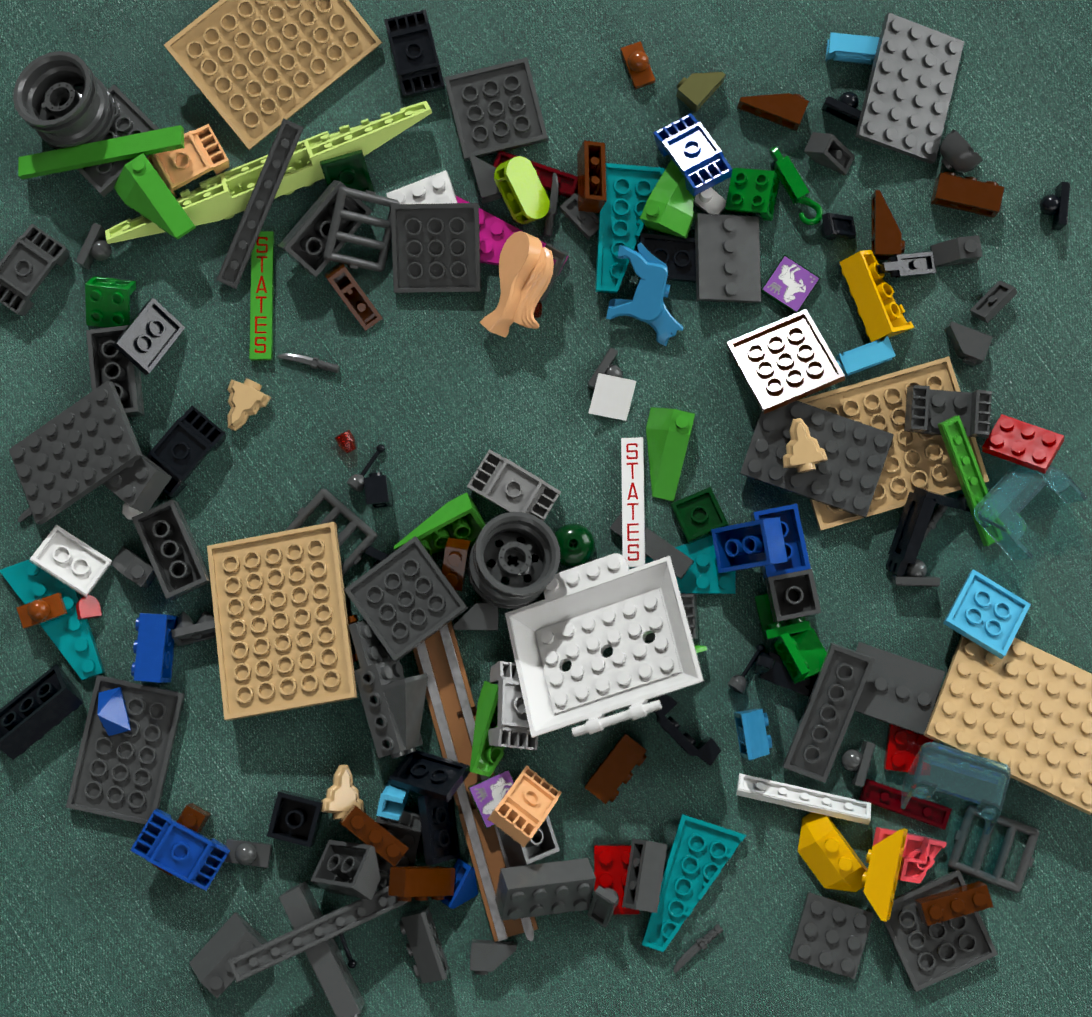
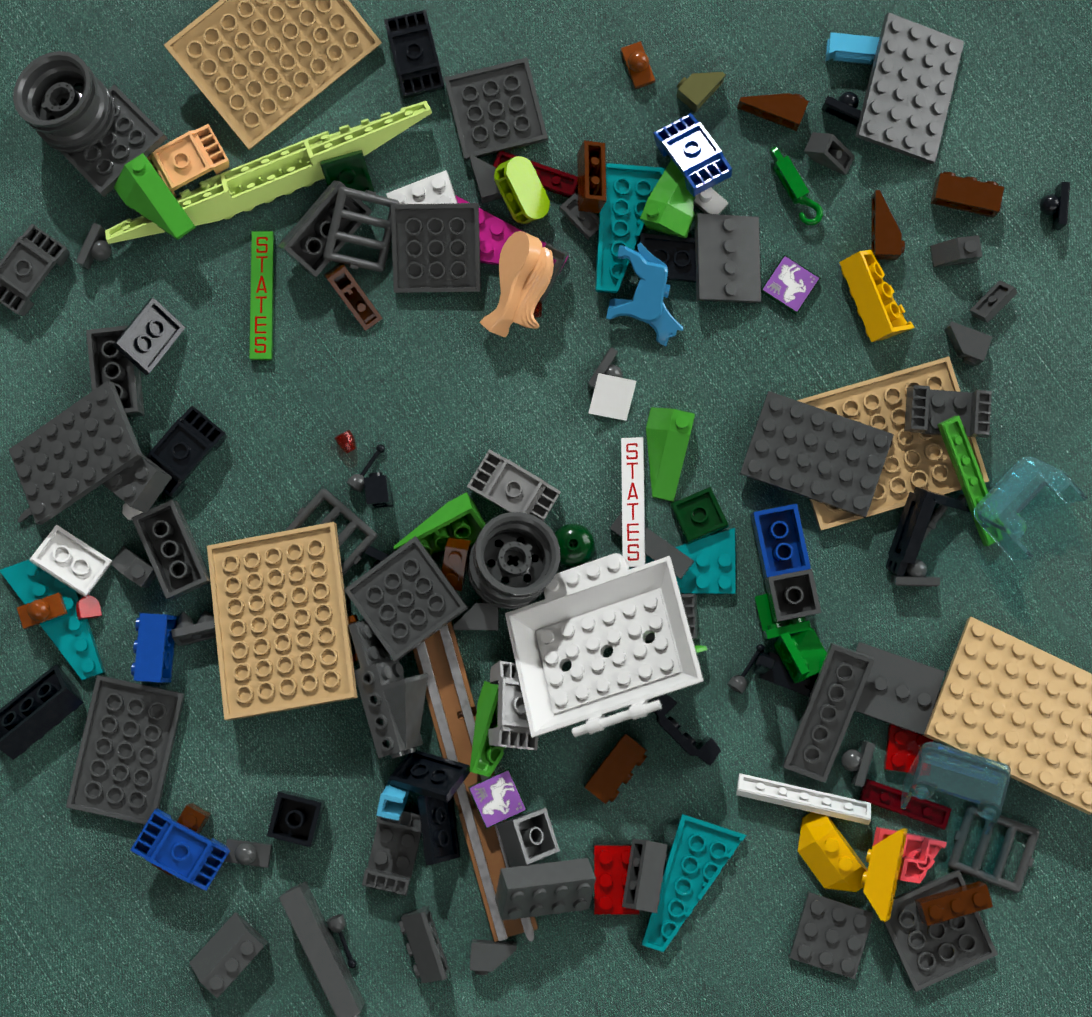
bright green tile [18,125,184,180] -> none
green bracket [85,276,136,328] -> none
blue slope [97,687,131,736] -> none
dark grey tile [216,118,304,289] -> none
tan rock [227,378,271,431] -> none
dark grey tile [227,885,408,983] -> none
dark grey piece [278,353,340,373] -> none
dark grey slope [310,840,381,900] -> none
tan rock [321,765,364,820] -> none
reddish brown brick [339,805,409,867] -> none
reddish brown brick [388,866,455,901] -> none
blue slope [440,858,478,909] -> none
light nougat plate [487,765,562,848] -> none
dark grey piece [543,173,559,236] -> none
dark grey tile [587,886,619,927] -> none
dark grey piece [673,924,724,973] -> none
blue brick [711,517,788,573] -> none
green bracket [725,168,780,221] -> none
plate [727,309,845,414] -> none
dark azure slope [734,708,772,760] -> none
tan rock [782,418,828,473] -> none
black tile [820,213,856,240] -> none
medium azure window [835,336,896,377] -> none
hinge [877,251,936,278] -> none
dark grey cylinder [940,129,983,172] -> none
medium azure plate [943,569,1031,659] -> none
plate [982,414,1064,474] -> none

